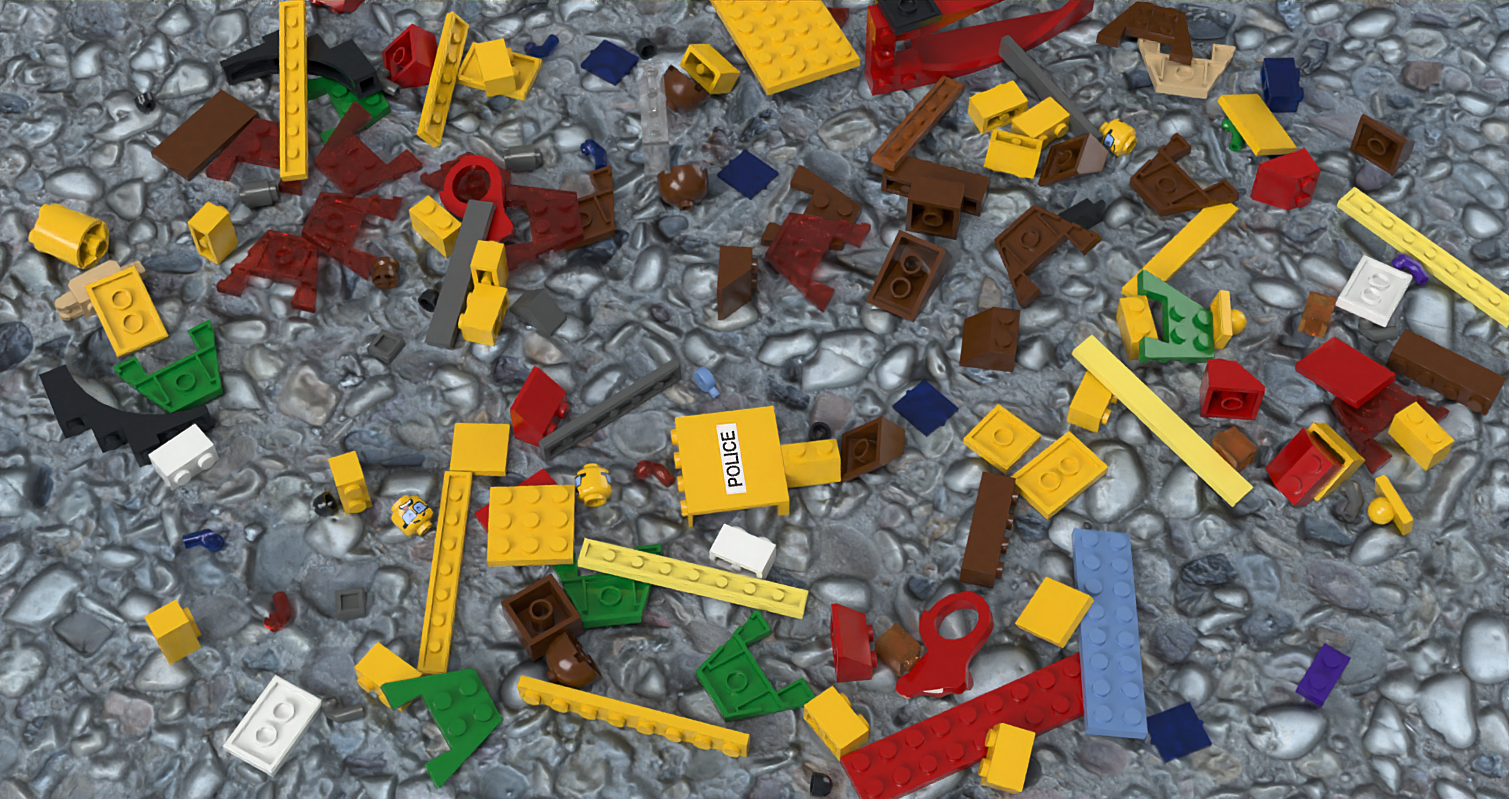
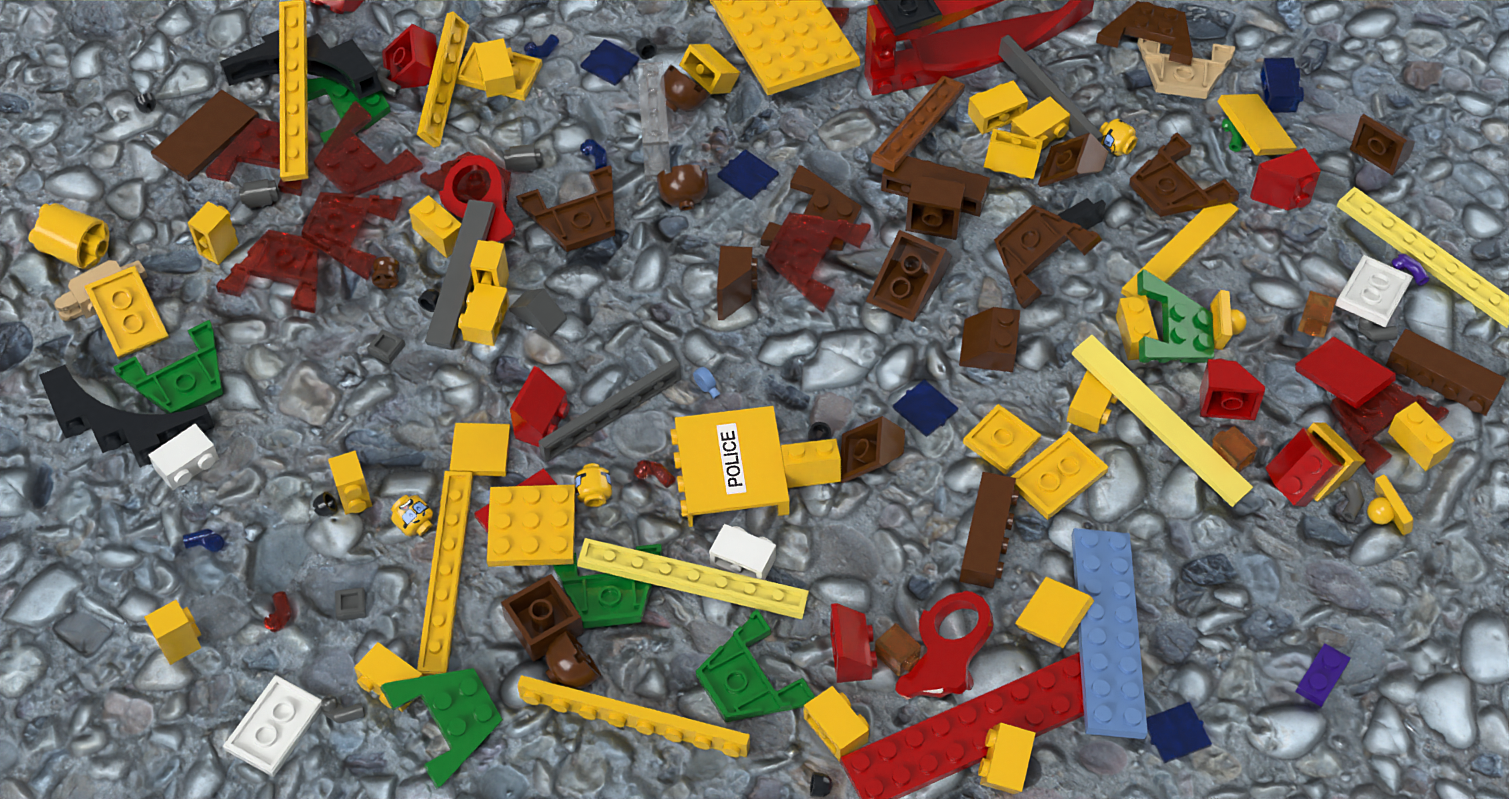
clear red wing [504,184,584,271] -> none

